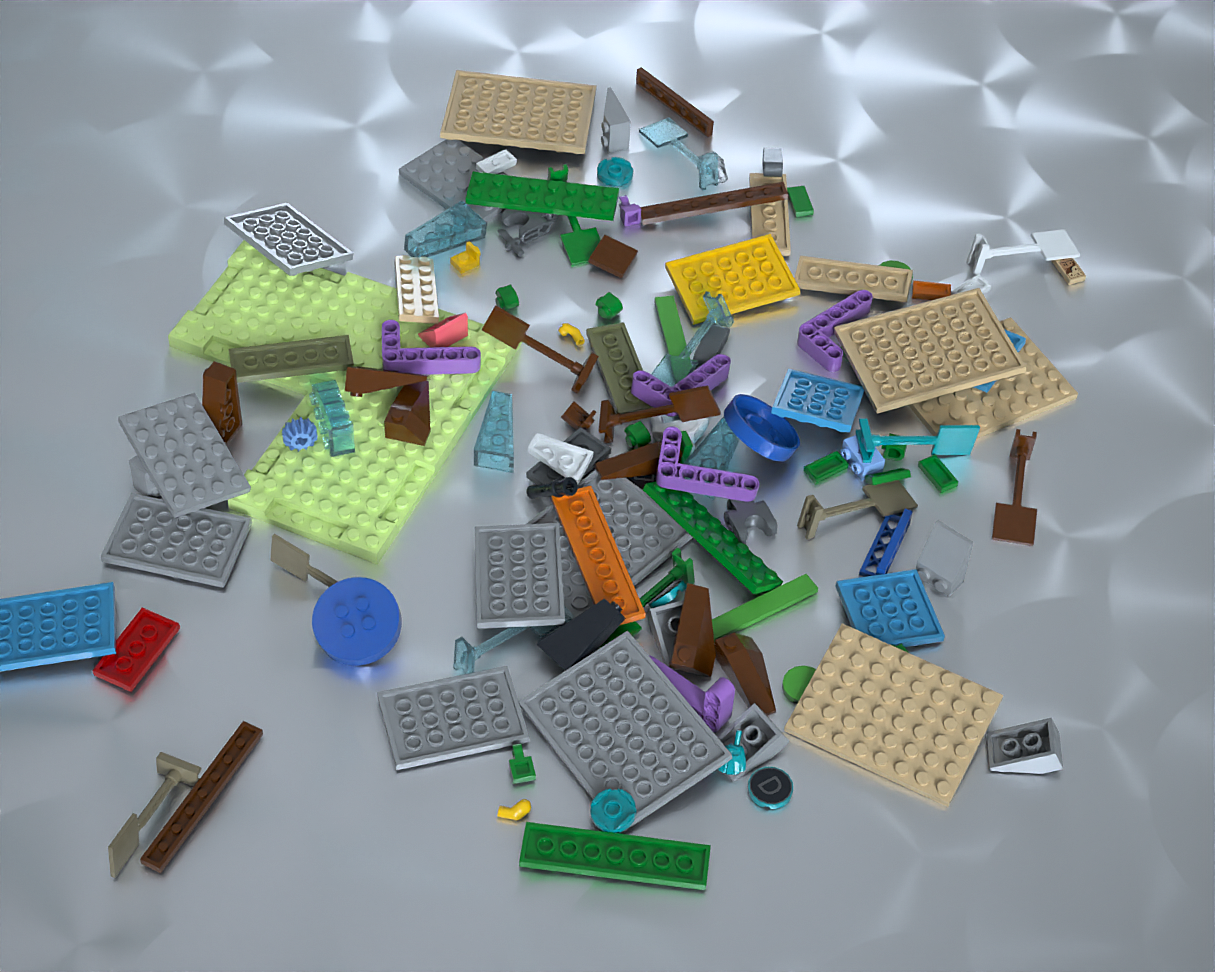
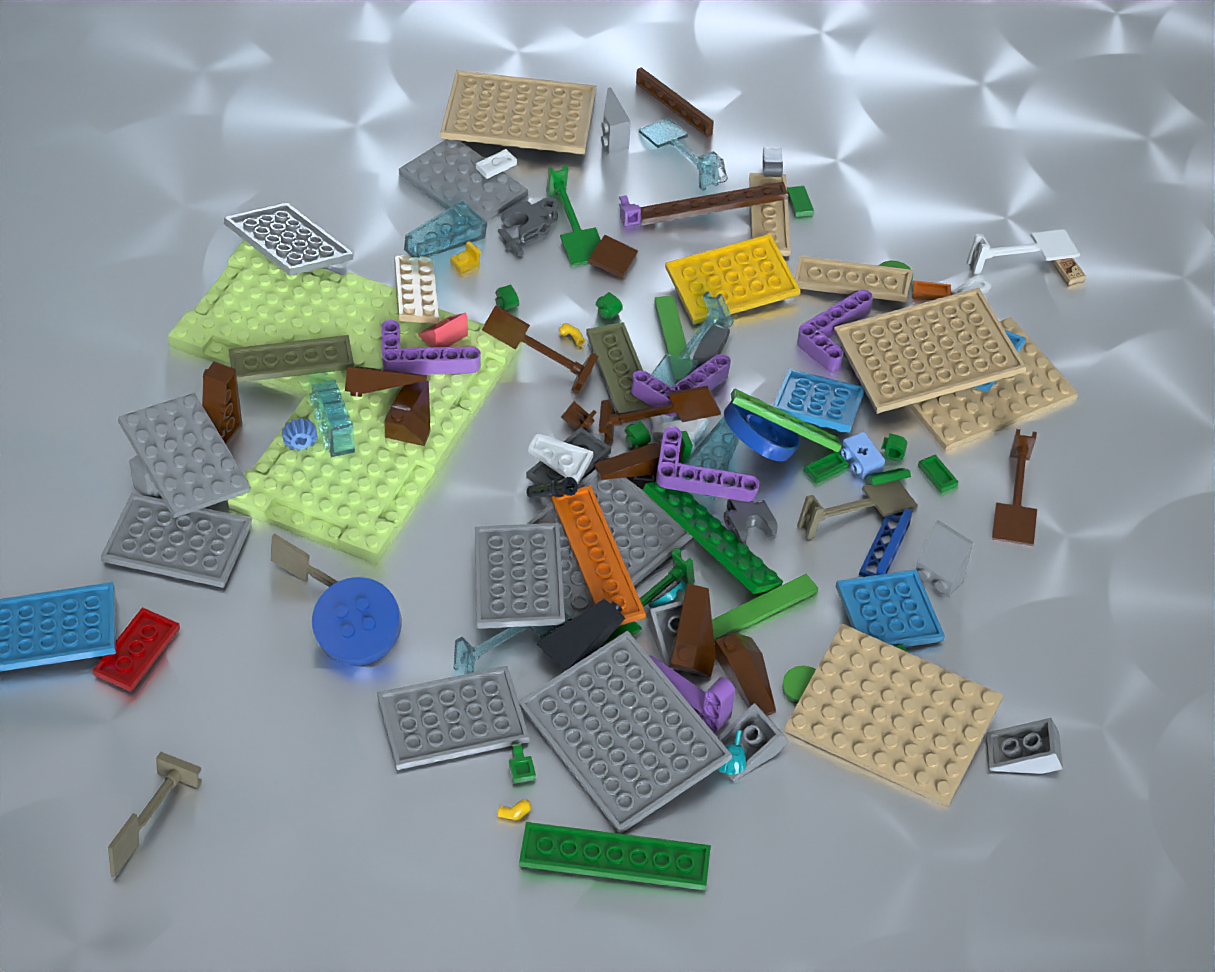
reddish brown plate [140,721,263,873] -> none
green plate [465,171,619,221] -> none
clear light blue wedge [474,391,514,473] -> none
teal tile [590,788,637,833] -> none
teal tile [597,157,634,186] -> none
black tile [748,767,793,809] -> none
teal piece [855,419,980,463] -> none
none -> bright green tile [730,388,841,452]

